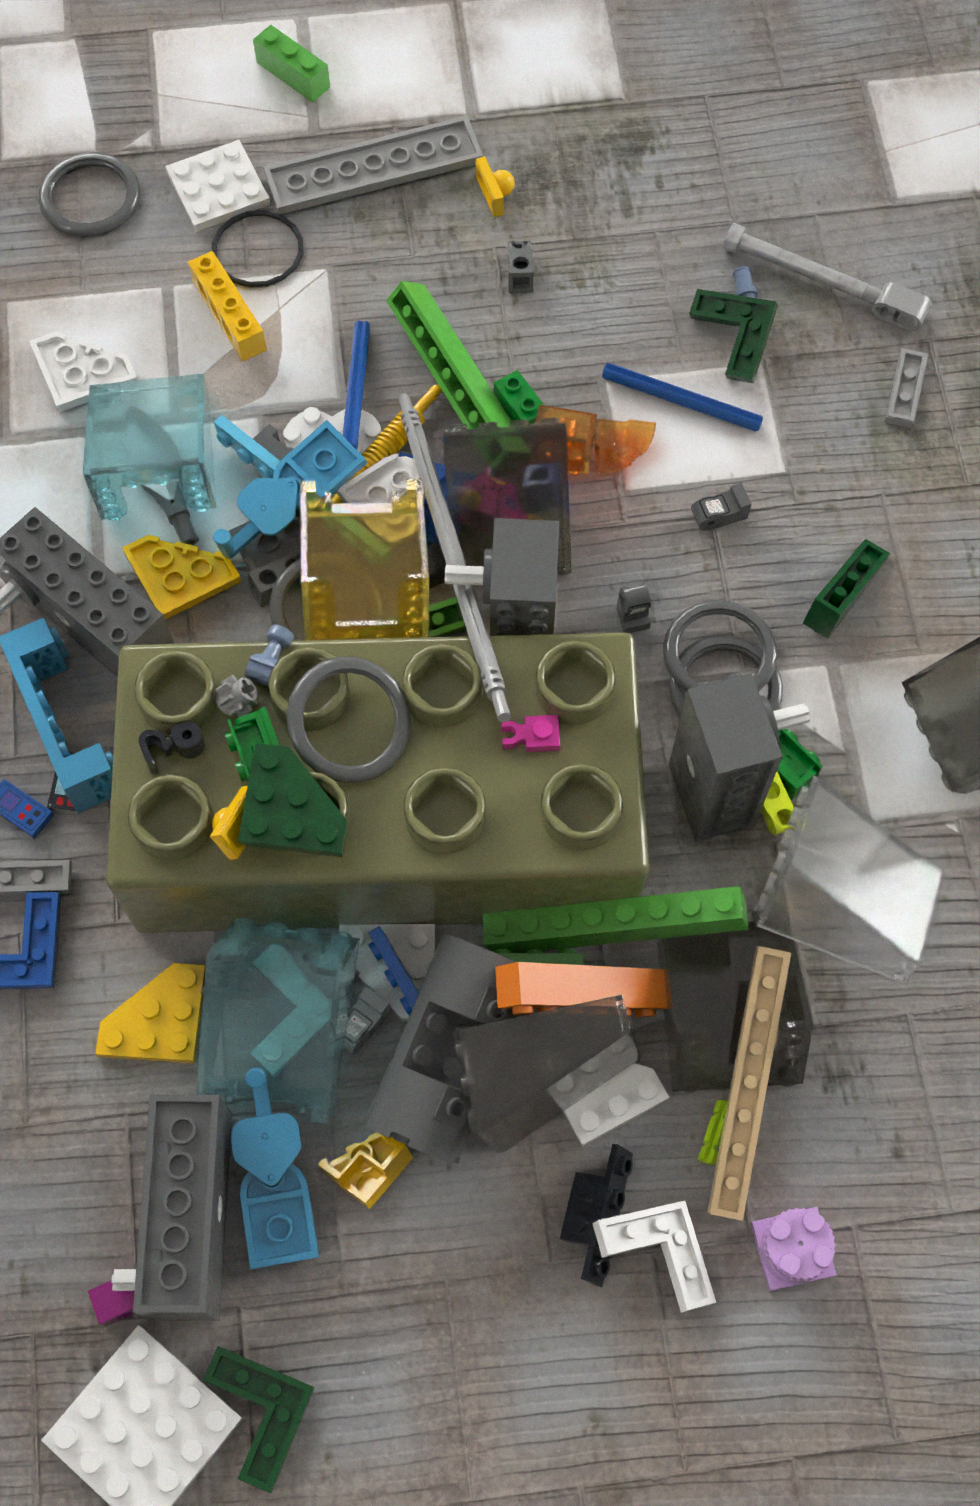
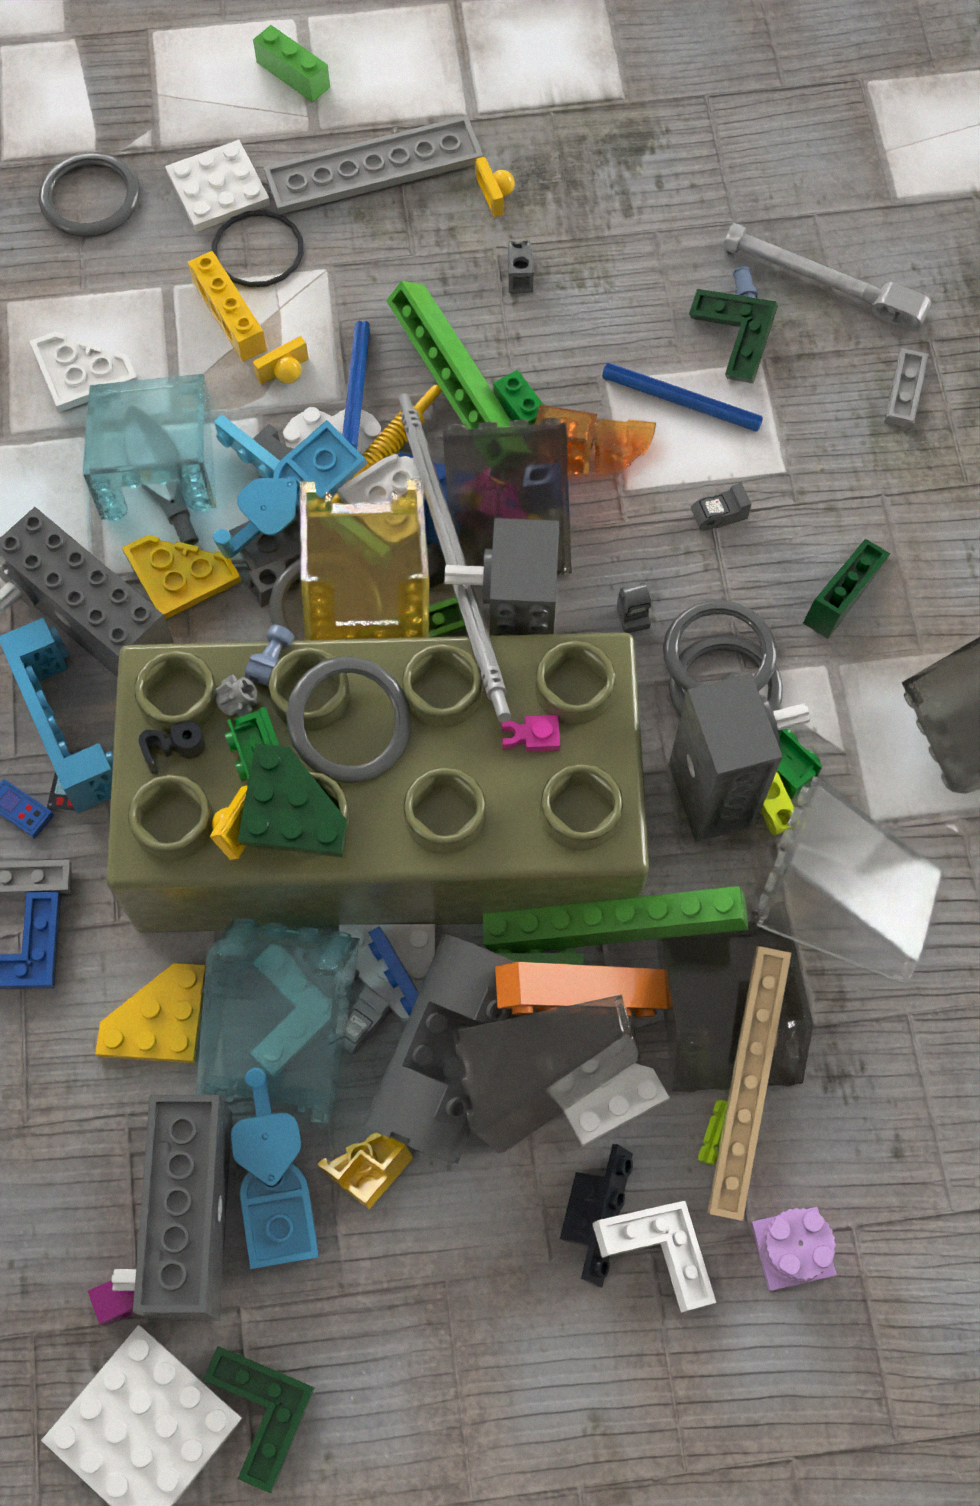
none -> yellow tile [253,336,309,385]

